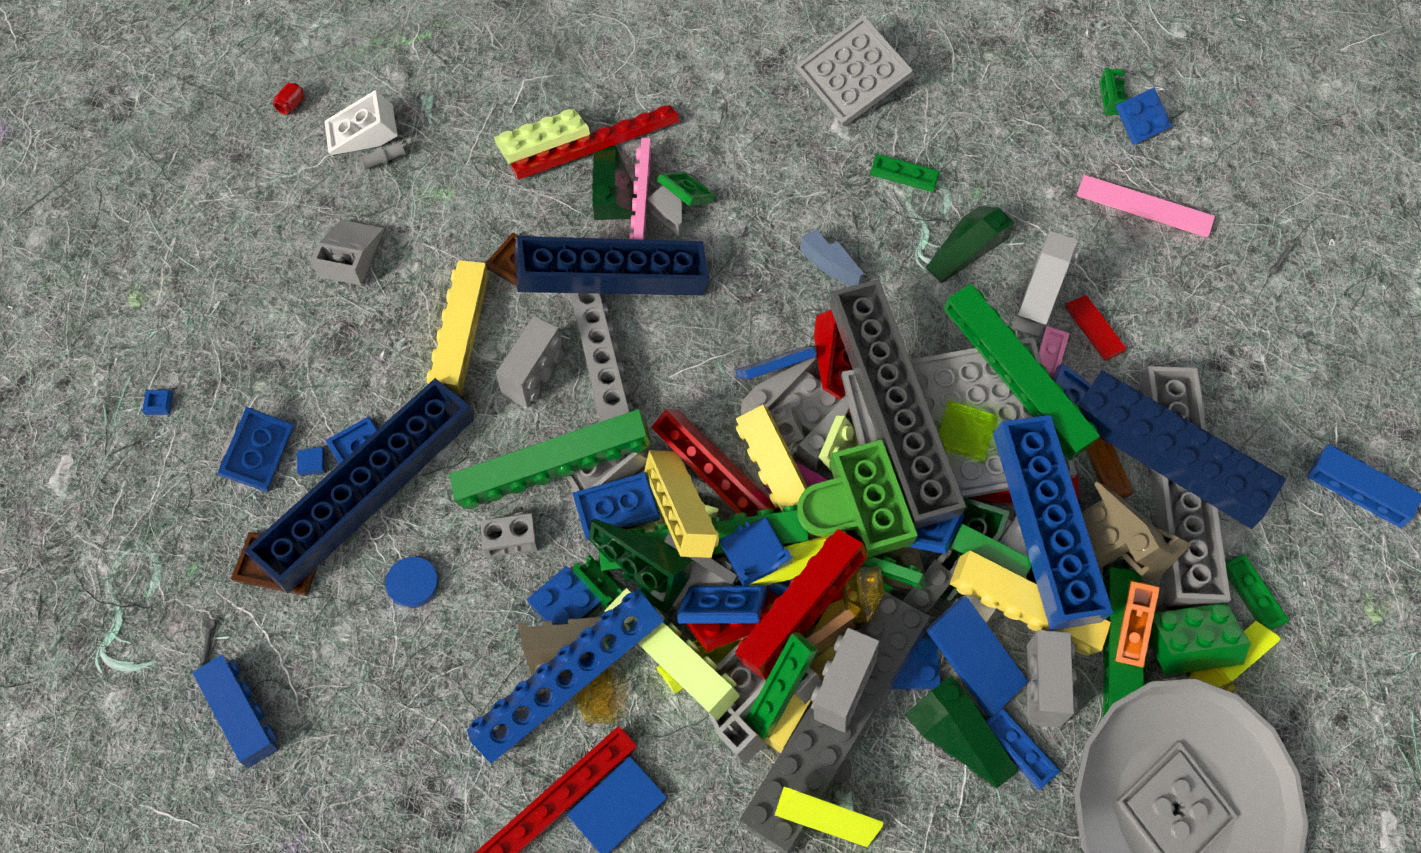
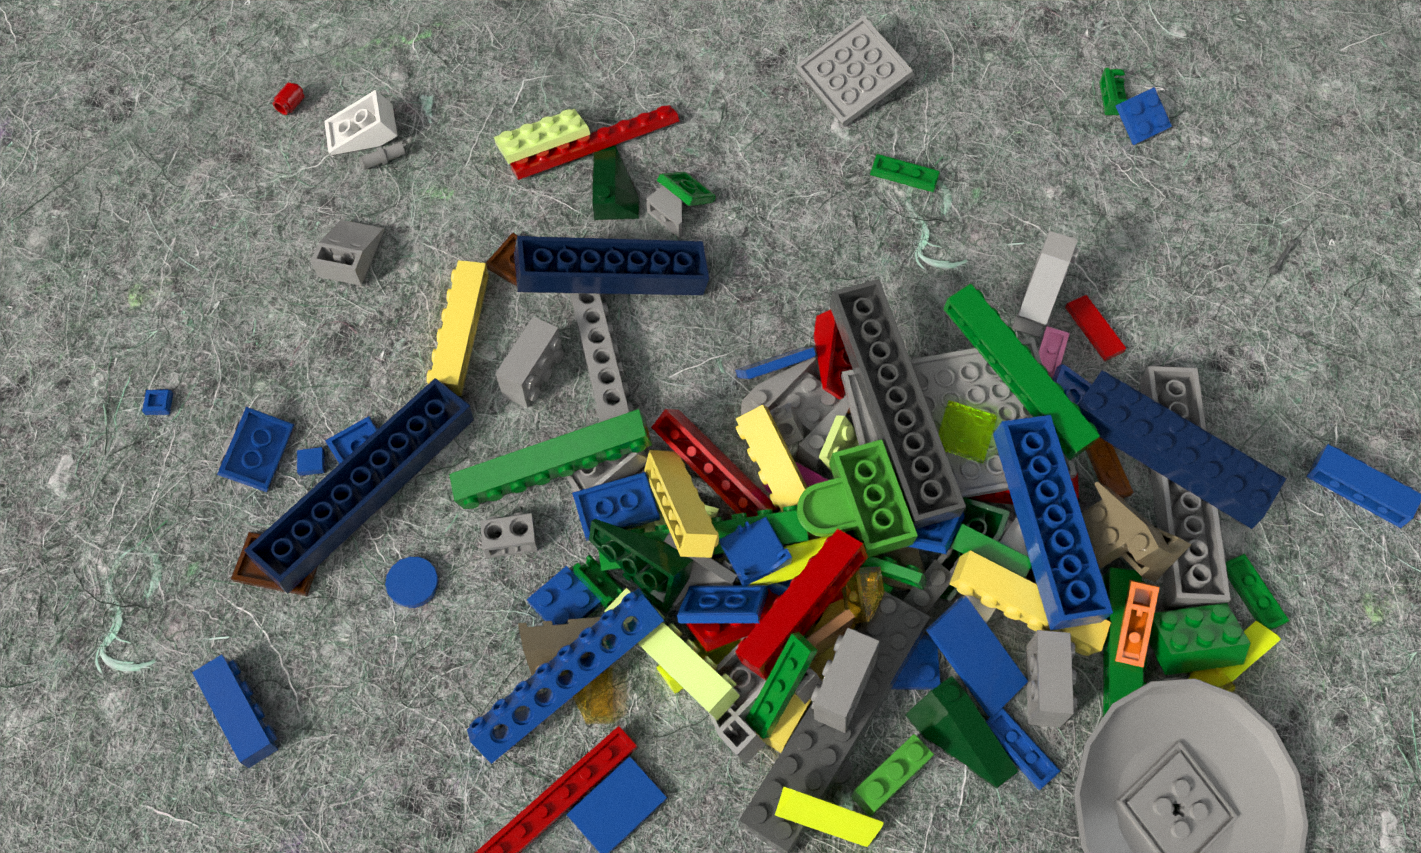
dark grey hinge [197,619,217,669] -> none
bright pink plate [629,138,651,240] -> none
sand blue slope [800,229,864,286] -> none
dark green wedge [926,206,1015,284] -> none
bright pink tile [1076,175,1215,237] -> none
none -> bright green brick [851,734,934,817]

